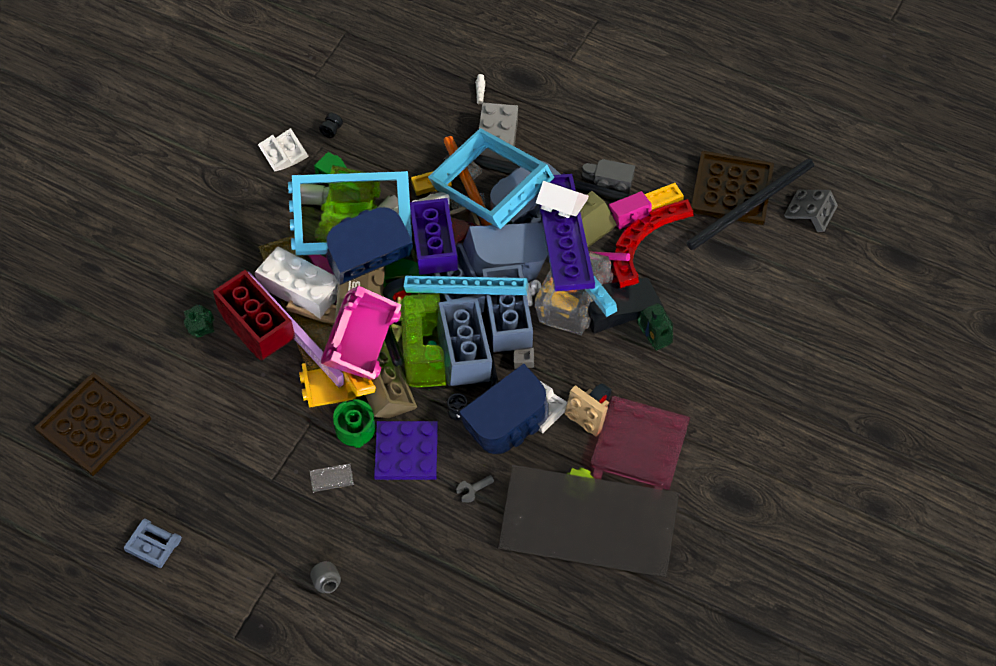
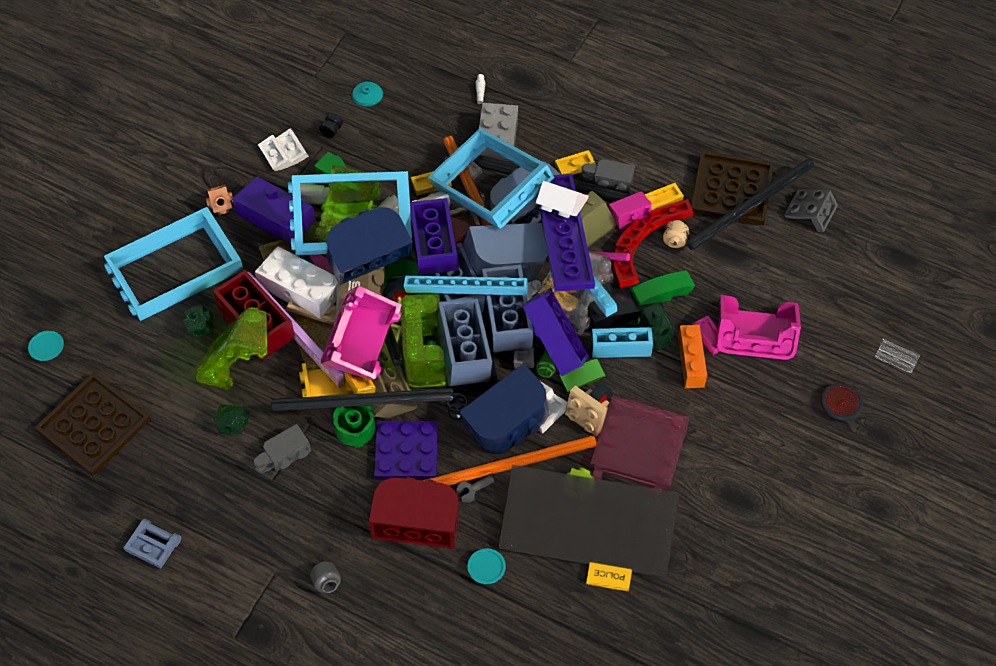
clear tile [310,464,354,492] -> none
none -> teal piece [28,331,64,361]
none -> medium azure window [104,207,244,321]
none -> clear neon green windscreen [195,307,267,389]
none -> nougat brick [206,185,233,215]
none -> clear green brick [214,405,248,434]
none -> dark purple brick [232,177,316,244]
none -> dark grey hinge [254,424,311,474]
none -> black axle [271,388,453,411]
none -> teal piece [352,82,383,107]
none -> dark red brick [369,477,459,549]
none -> orange axle [423,436,597,486]
none -> teal piece [467,548,506,584]
none -> dark purple brick [523,288,589,376]
none -> bright green cone [536,349,556,378]
none -> yellow plate [555,150,596,175]
none -> bright green slope [559,359,606,393]
none -> yellow tile [586,562,632,592]
none -> medium azure brick [591,327,653,358]
none -> green slope [631,271,695,305]
none -> tan head [663,220,689,248]
none -> orange brick [678,324,707,389]
none -> dark pink tile [692,316,721,355]
none -> dark pink windscreen [717,295,801,360]
none -> clear red wheel [820,383,863,421]
none -> clear tile [875,339,920,374]

